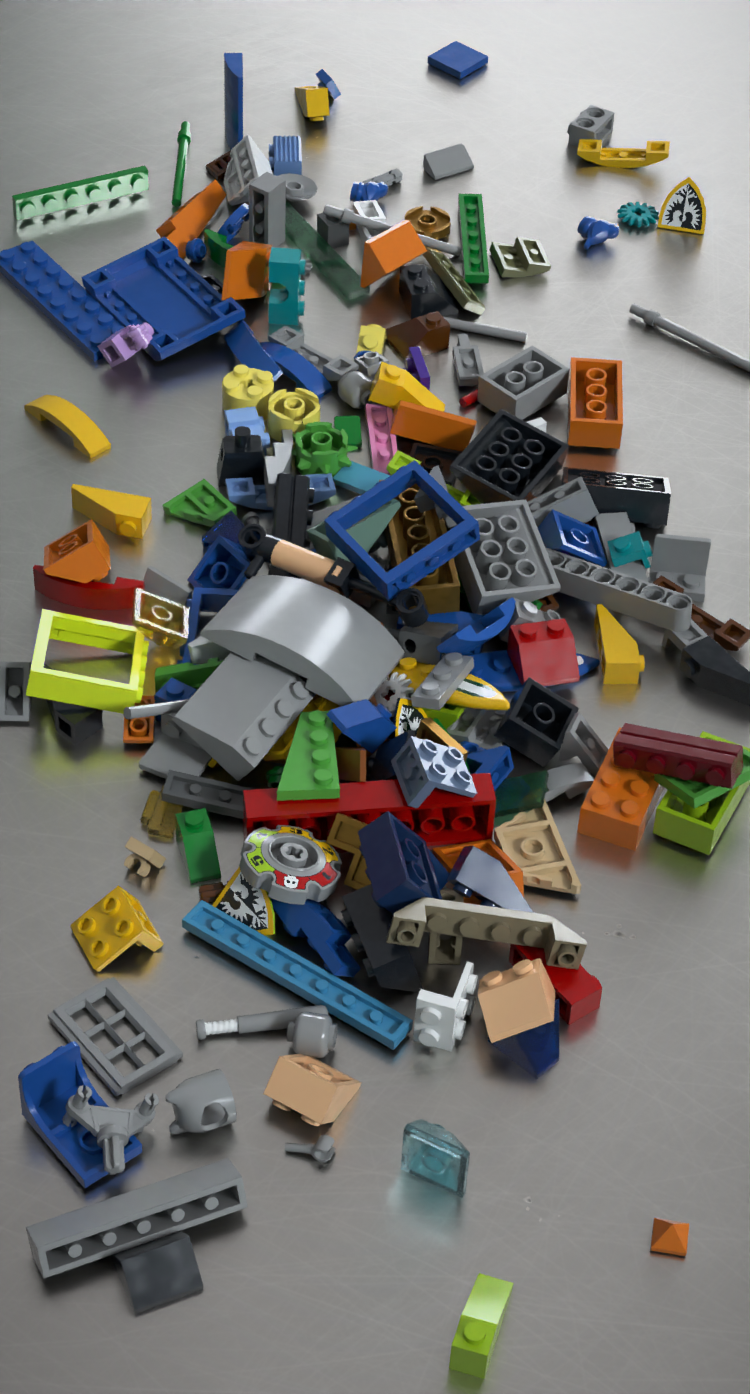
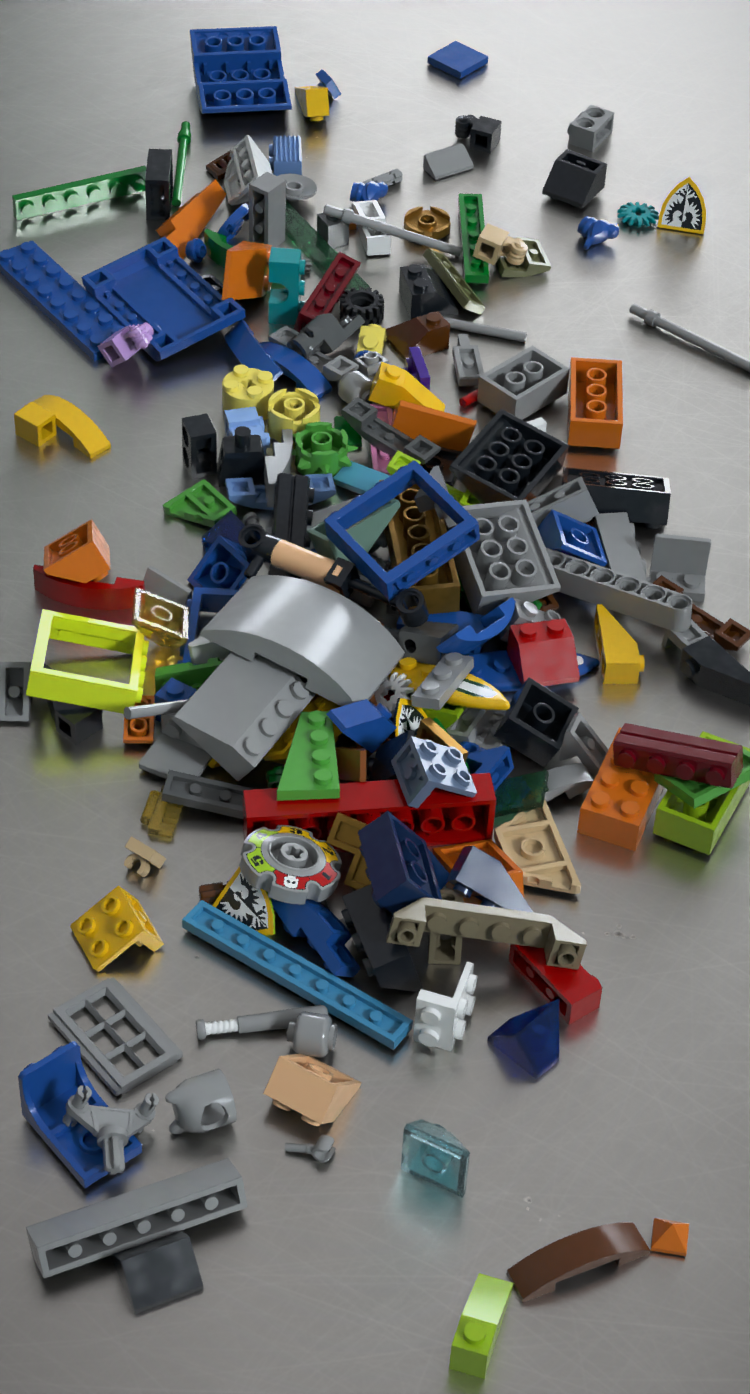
yellow slope [71,484,152,539] -> none
green slope [175,808,221,884] -> none
blue slope [224,53,243,150] -> none
orange slope [360,220,427,288] -> none
light nougat slope [478,958,556,1043] -> none
yellow slope [577,139,670,168] -> none
teal bracket [607,531,653,569] -> none
none -> yellow brick [14,402,57,447]
none -> black window [145,149,173,221]
none -> black brick [182,413,217,479]
none -> blue slope [190,26,292,114]
none -> dark grey plate [287,313,365,359]
none -> dark red fence [294,251,361,333]
none -> black tyre [339,287,384,329]
none -> dark grey slope [341,397,441,464]
none -> black brick [455,115,502,154]
none -> tan brick [472,223,528,265]
none -> reddish brown slope [506,1222,650,1303]
none -> black slope [542,149,607,209]

